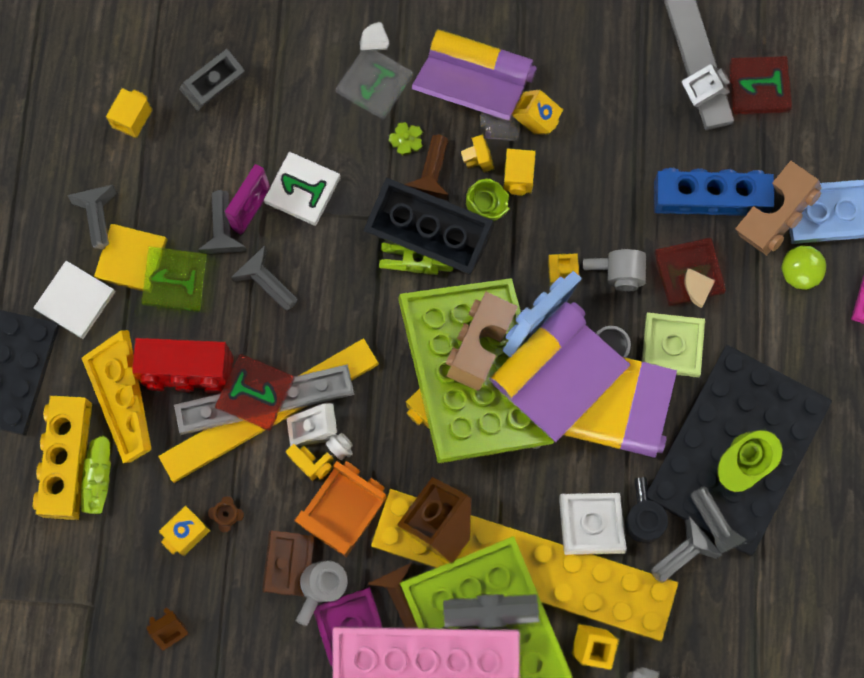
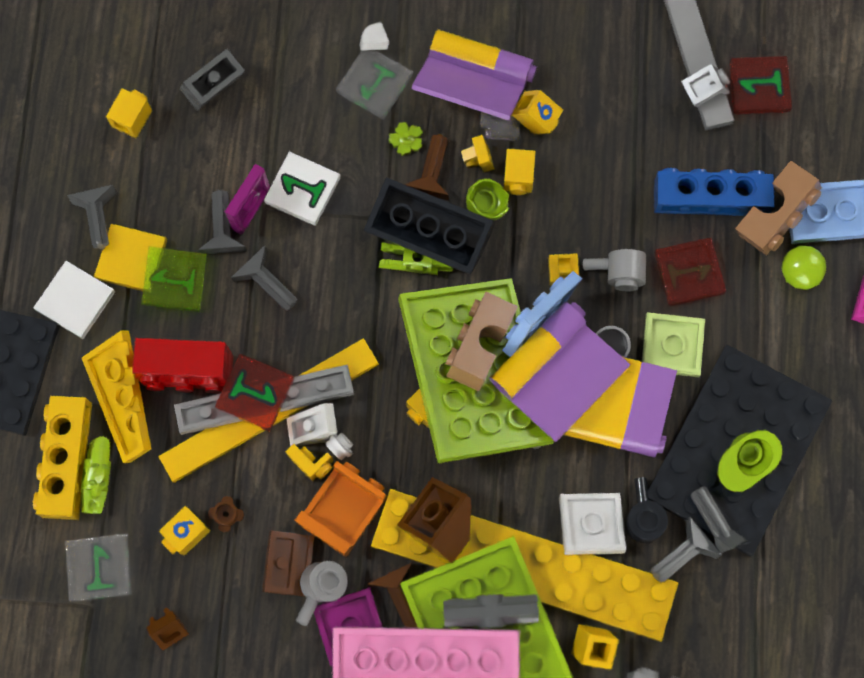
tan tile [684,268,715,308] -> none
none -> clear tile [65,534,132,602]

